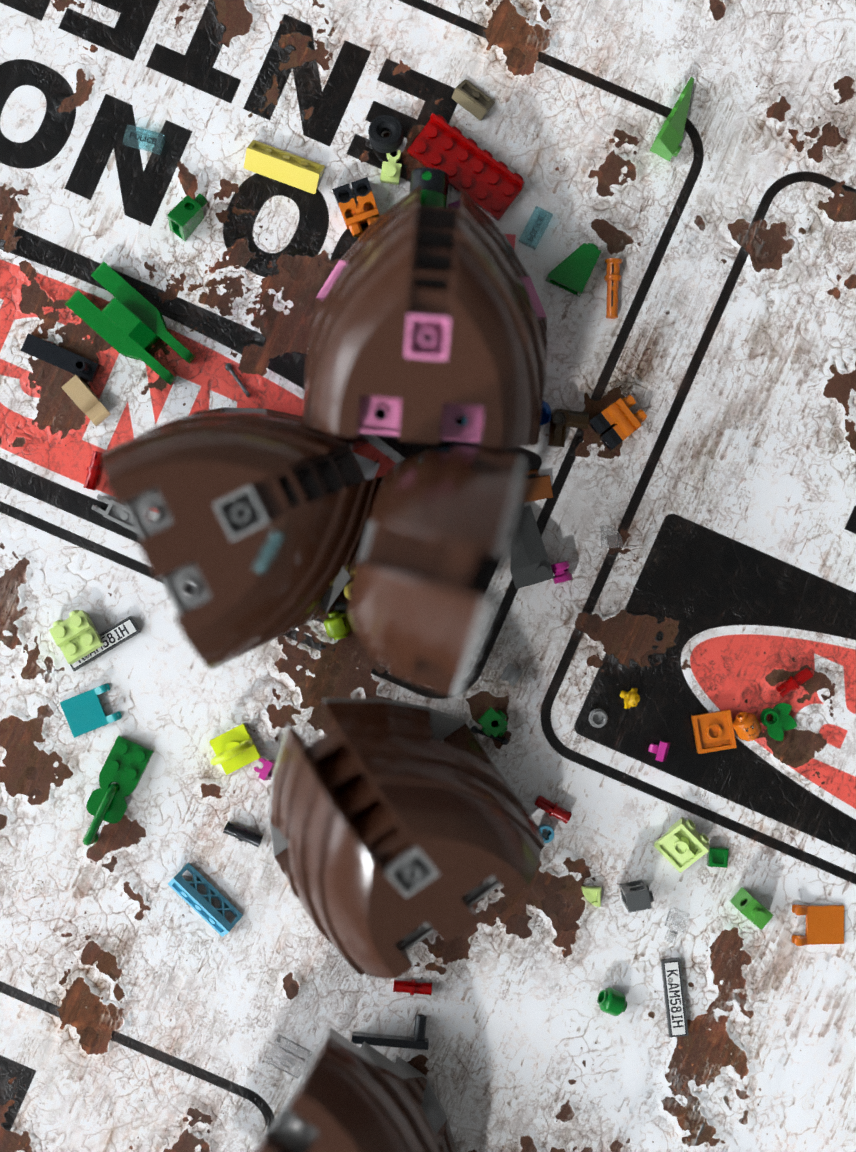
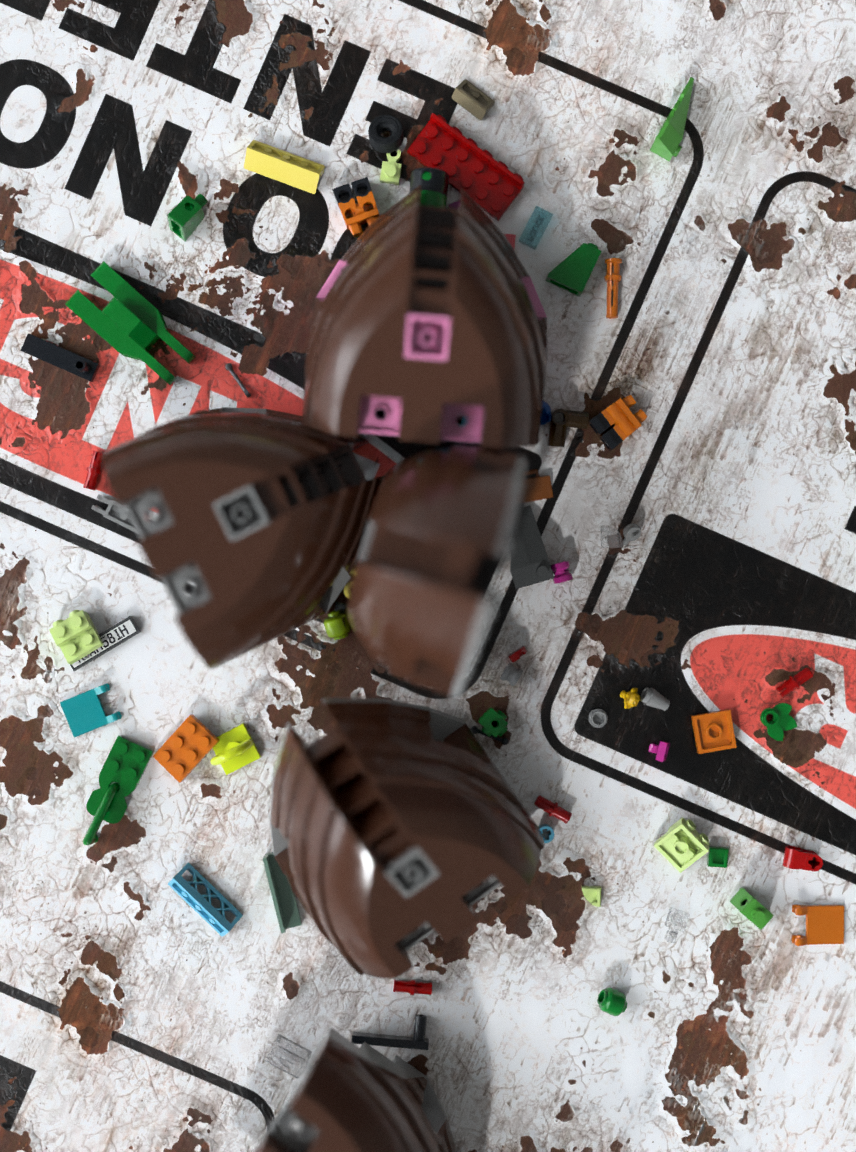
tan piece [61,375,111,426] -> none
clear light blue tile [122,124,166,155] -> none
black pin [223,821,263,847] -> none
clear light blue pin [252,531,284,574] -> none
dark pink tile [254,758,276,781] -> none
dark grey brick [619,880,654,913] -> none
tile [660,958,689,1038] -> none
orange head [733,712,761,741] -> none
none -> orange plate [153,714,220,783]
none -> sand green panel [263,852,302,934]
none -> red tile [508,646,527,663]
none -> light grey piece [622,523,641,546]
none -> light grey cone [640,687,670,711]
none -> red piece [783,846,823,872]

